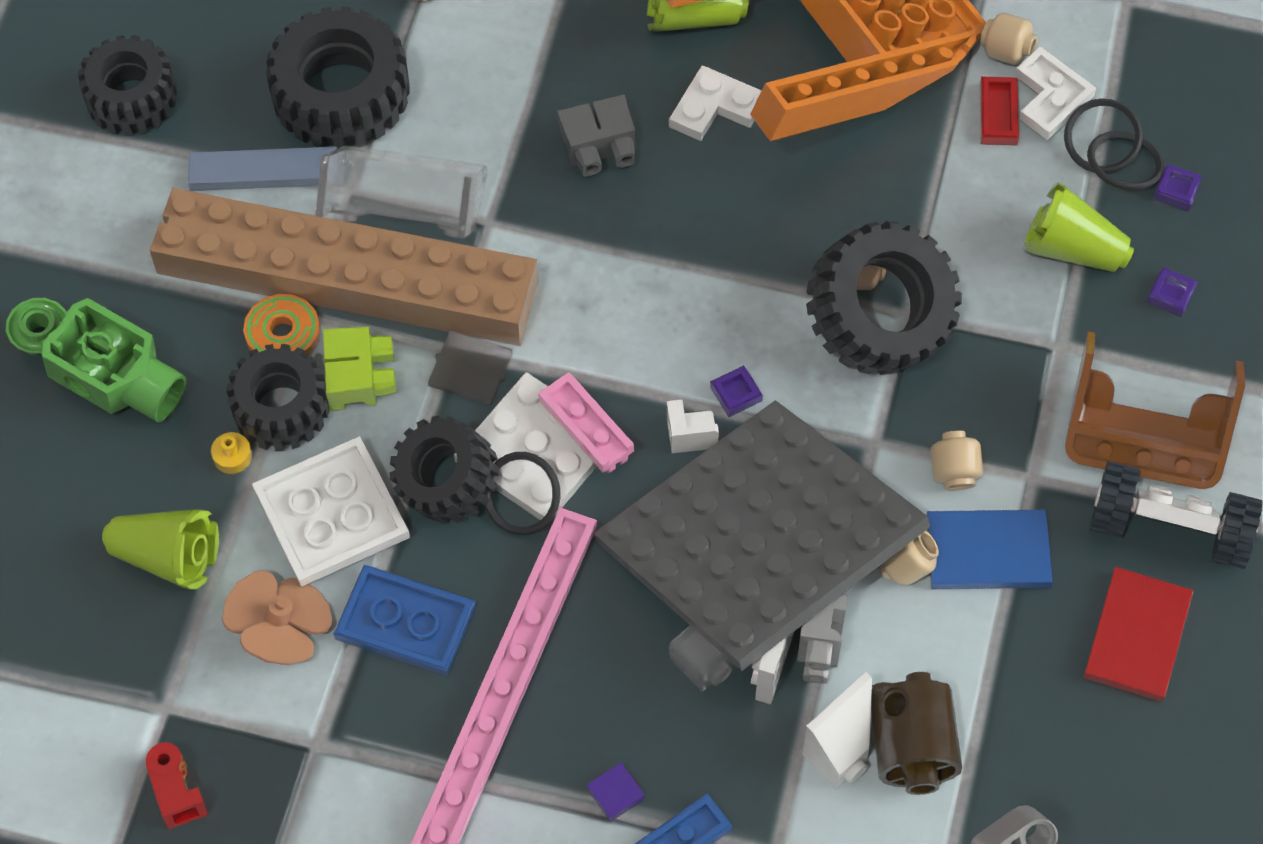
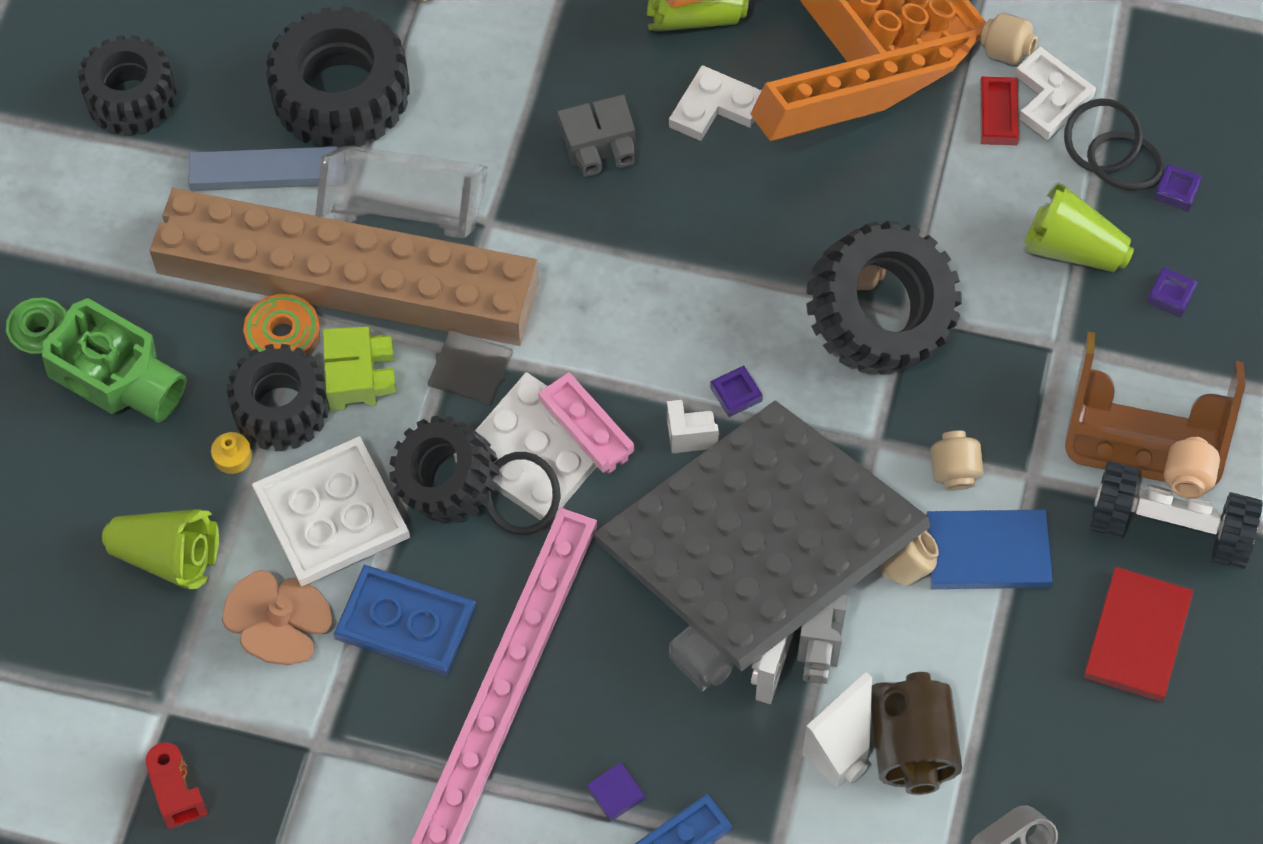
none -> light nougat head [1164,437,1220,499]

